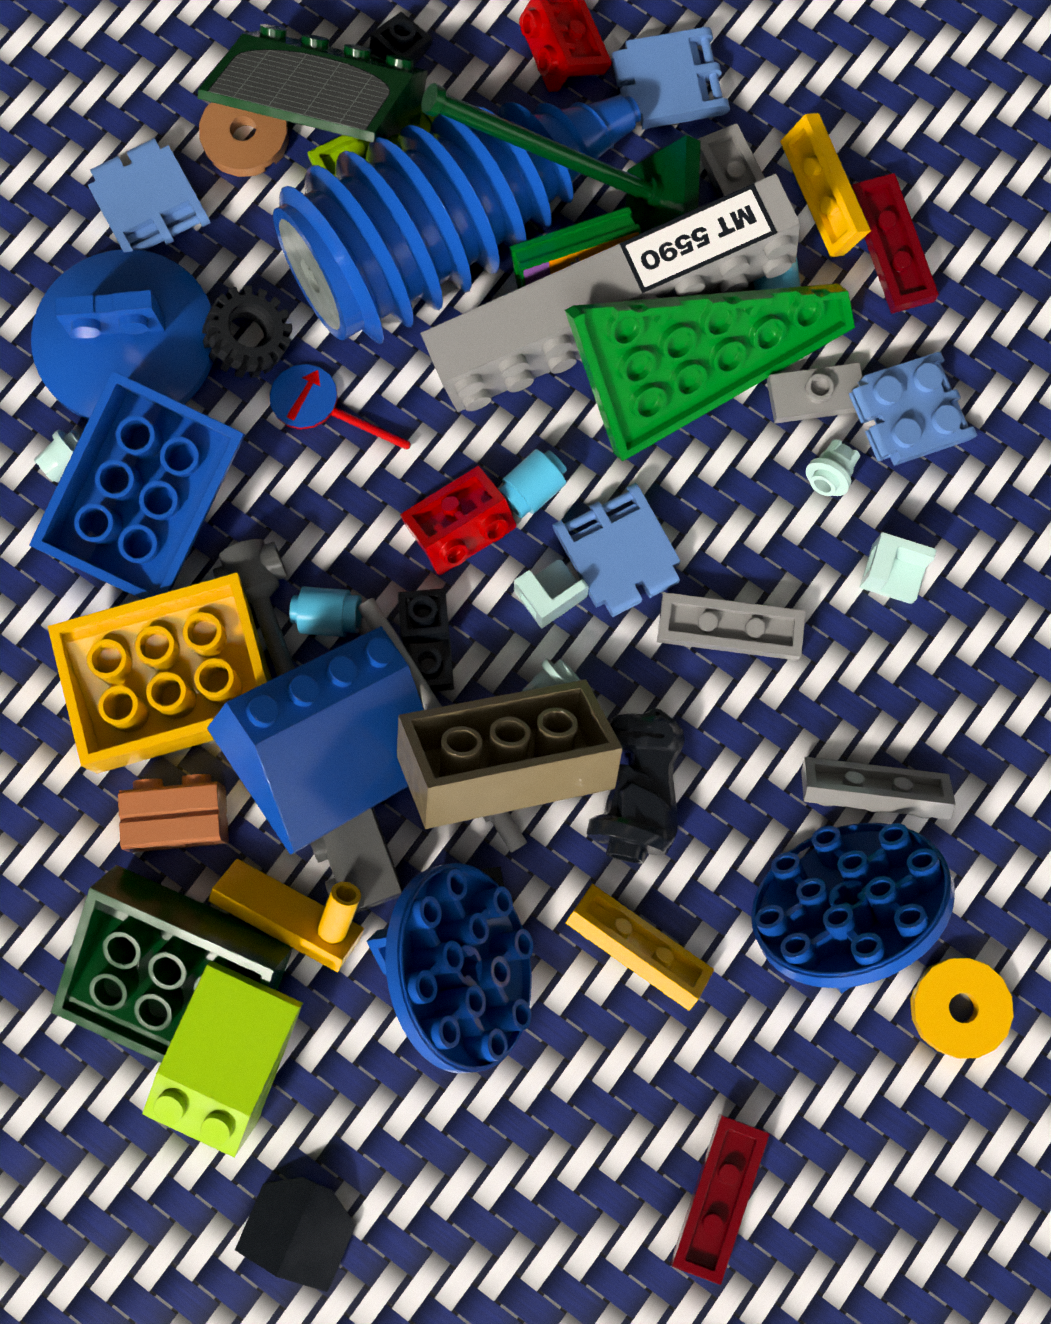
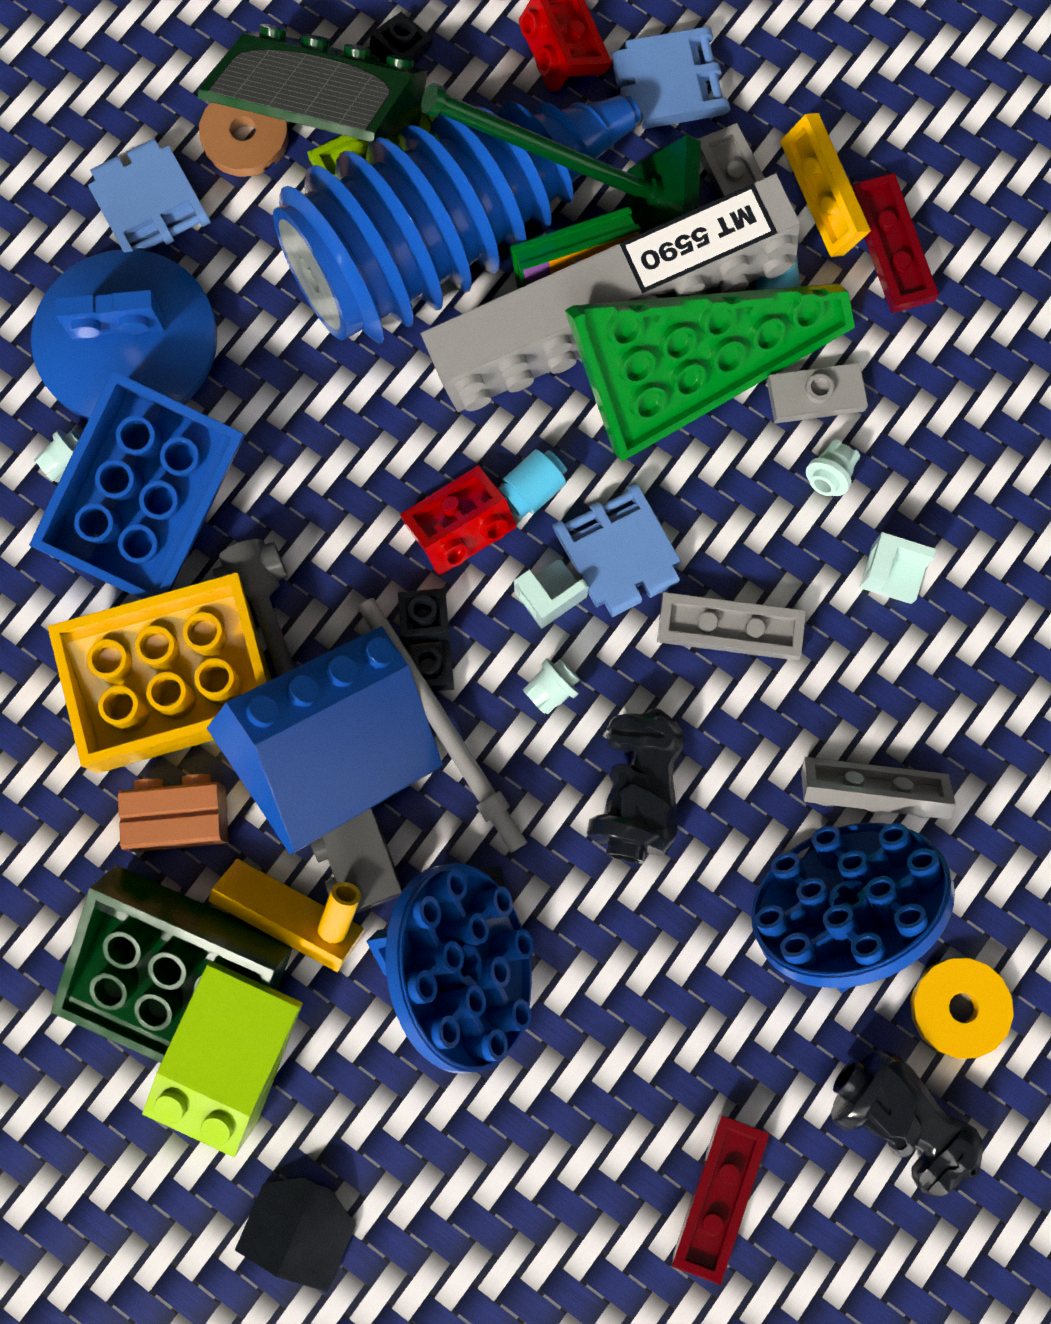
black tyre [202,286,292,378] -> none
blue piece [269,364,411,450] -> none
medium azure brick [289,586,362,637] -> none
dark tan brick [397,679,622,829] -> none
yellow plate [565,884,715,1011] -> none
medium blue plate [849,352,978,466] -> none
none -> black animal [831,1049,983,1197]

